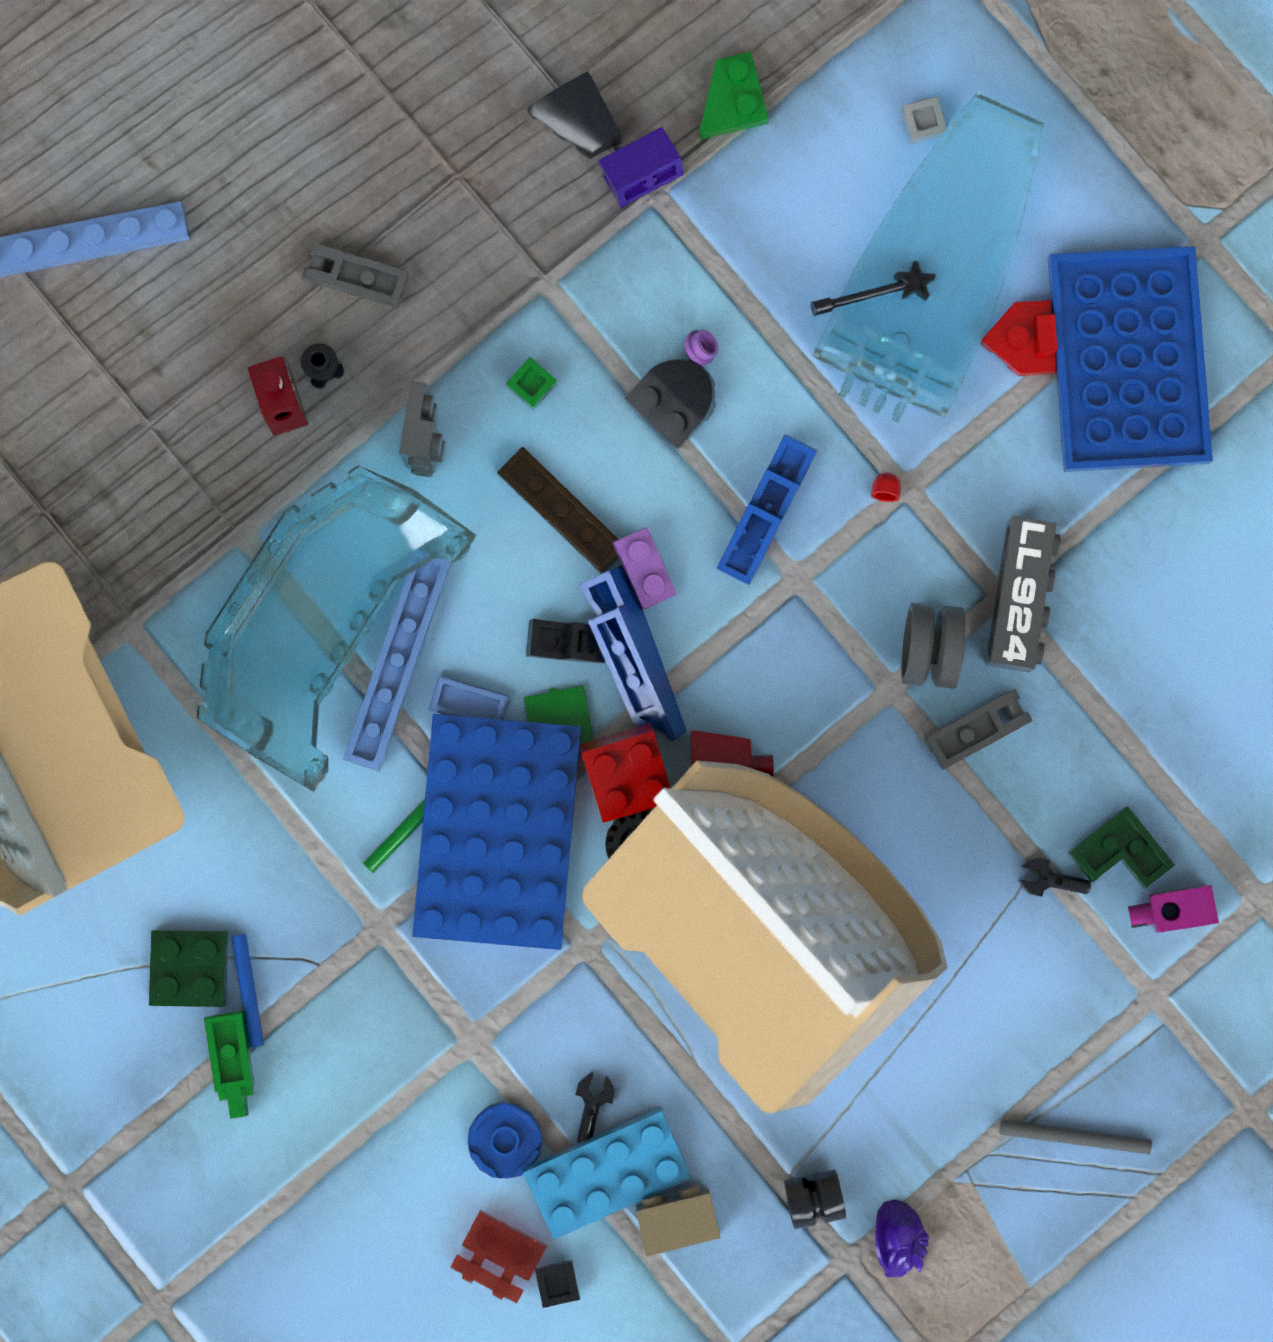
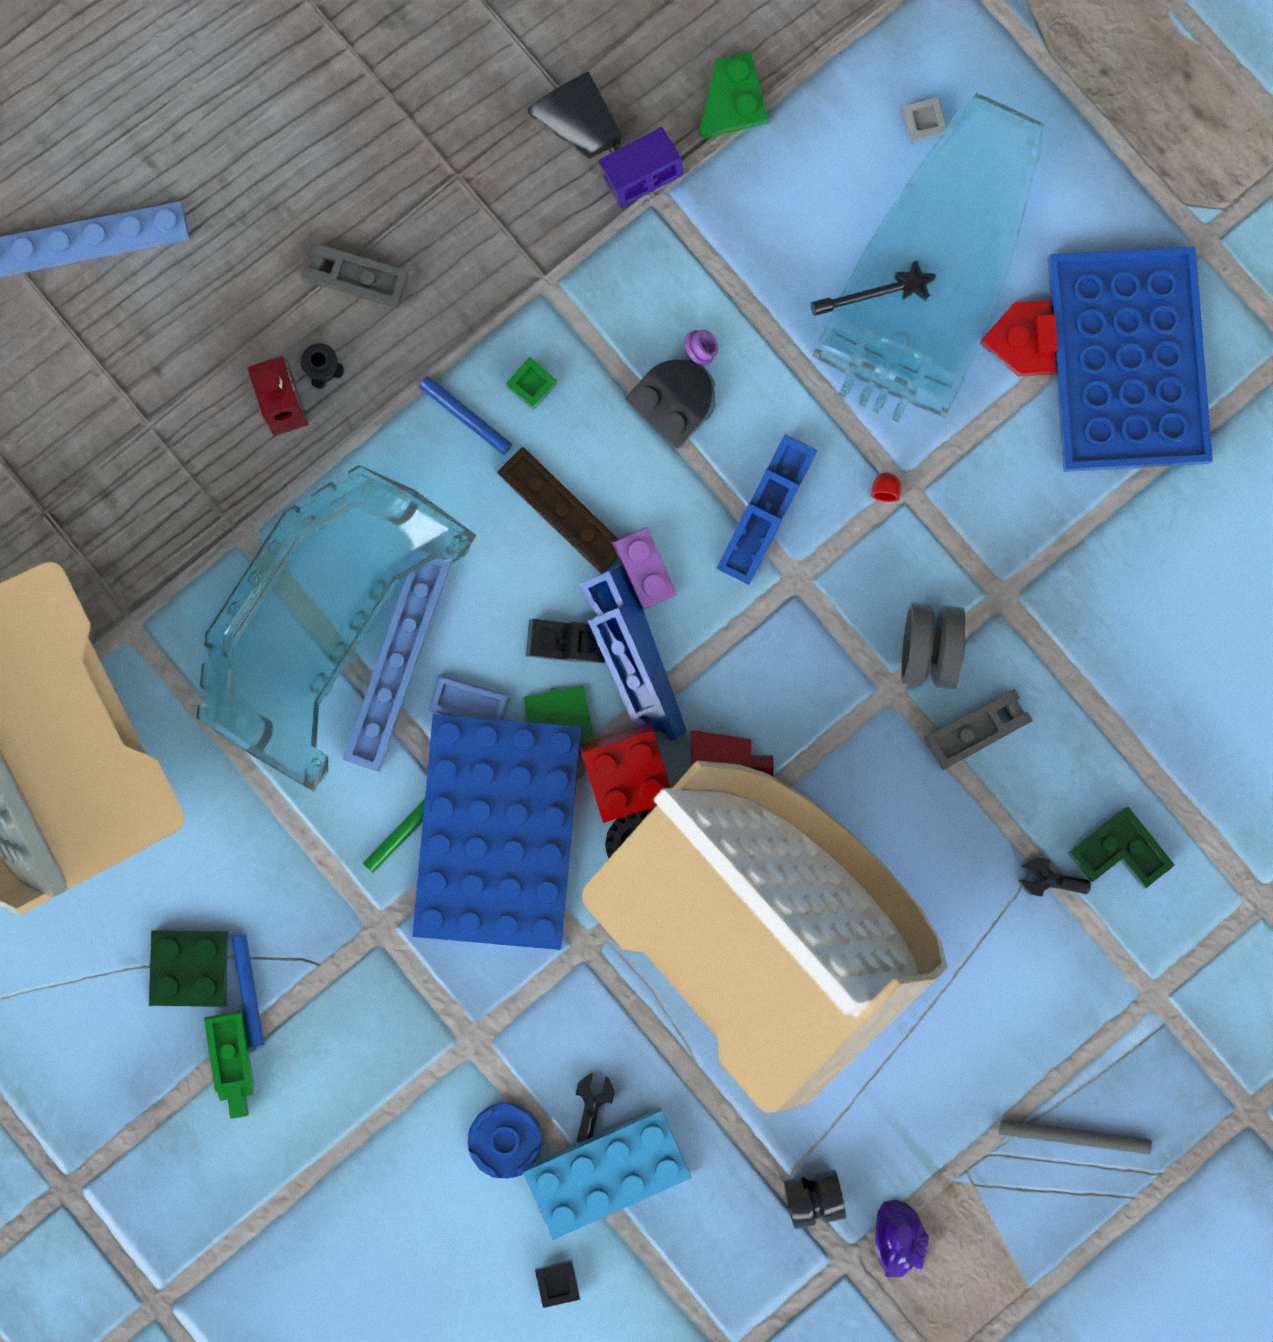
dark grey plate [399,381,446,477] -> none
clear red plate [450,1209,547,1304] -> none
dark tan brick [636,1185,721,1257] -> none
dark grey brick [986,516,1061,672] -> none
magenta torso [1128,884,1219,933] -> none
none -> blue bar [419,376,512,455]

